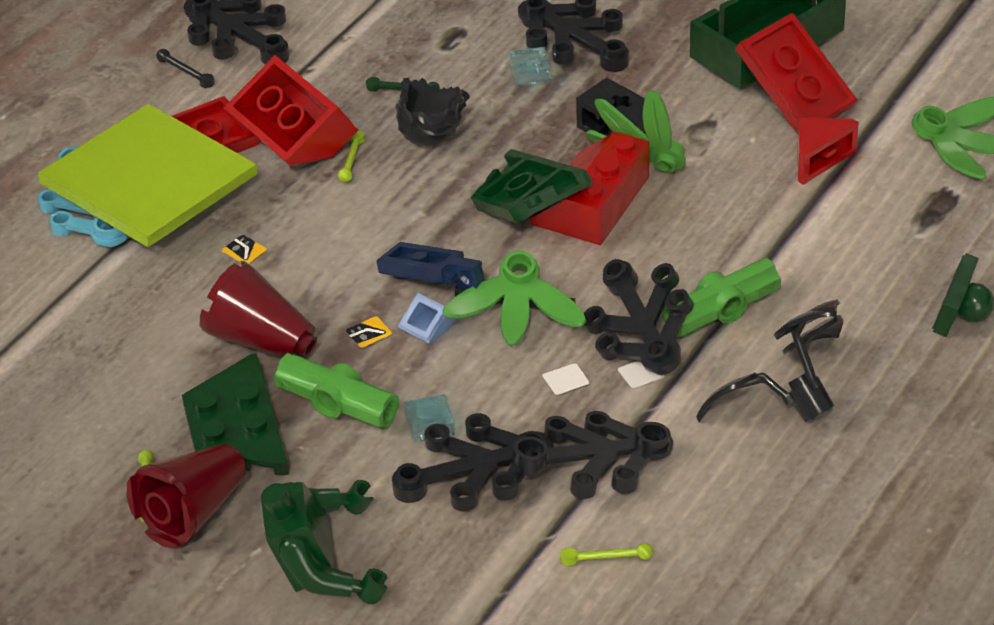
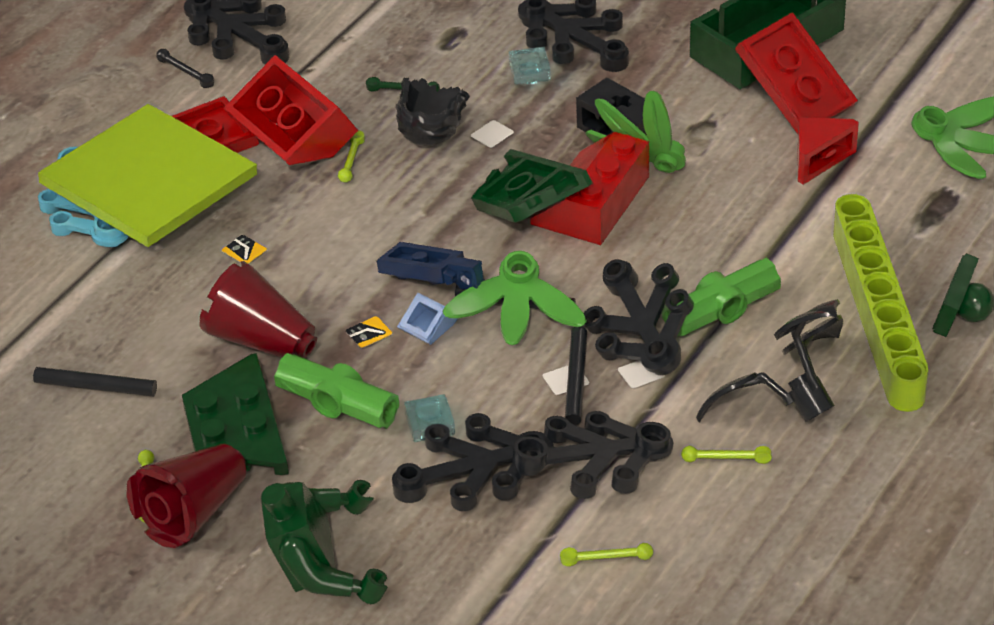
none -> black bar [33,367,157,397]
none -> white sticker [471,120,514,148]
none -> black bar [565,326,587,425]
none -> lime hinge [681,445,772,464]
none -> lime beam [833,194,928,412]

